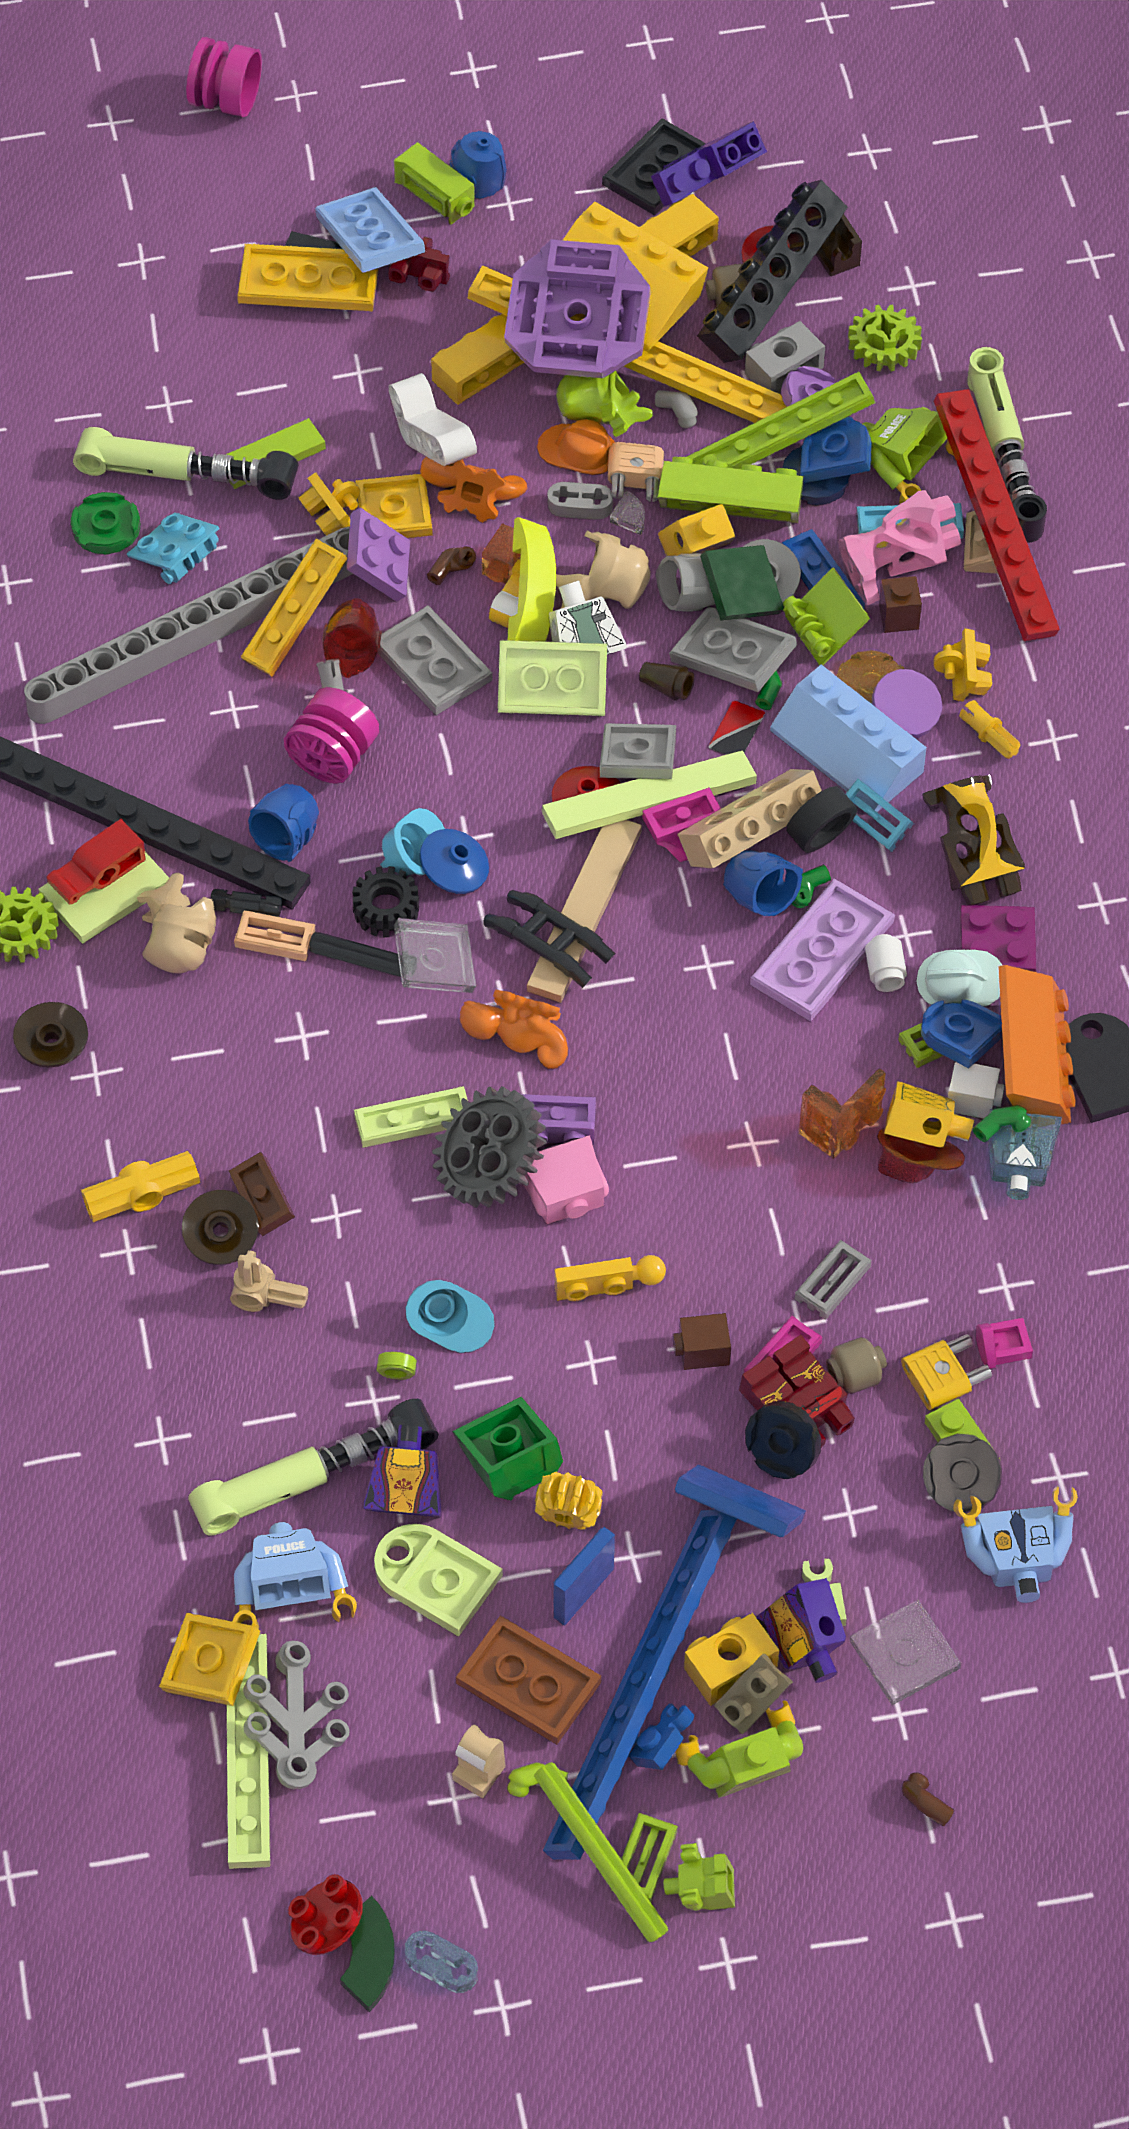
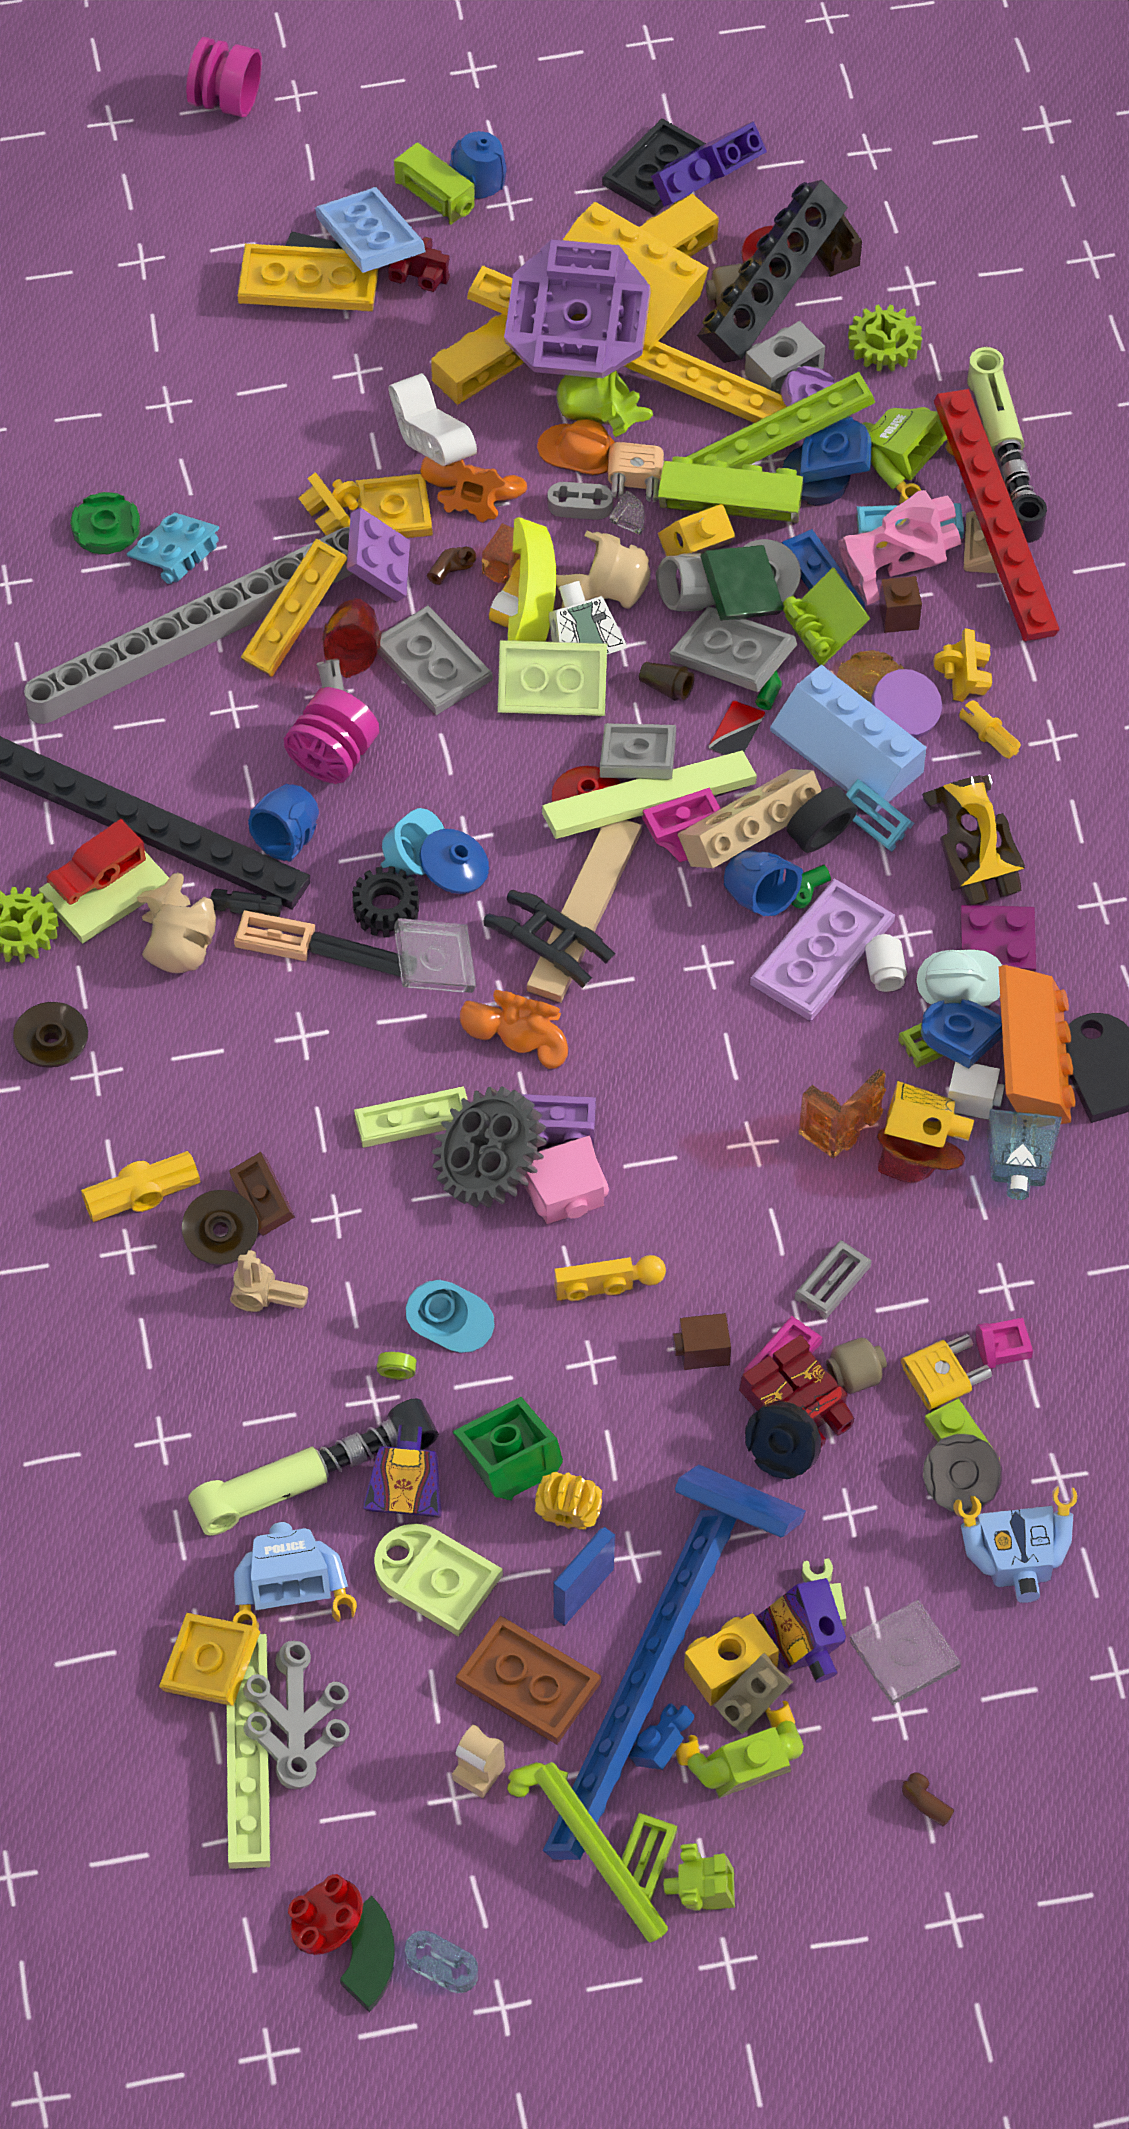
piece [73,427,299,500] -> none
lime tile [225,418,326,489] -> none
light grey arm [655,390,698,428] -> none
green arm [973,1105,1031,1142] -> none

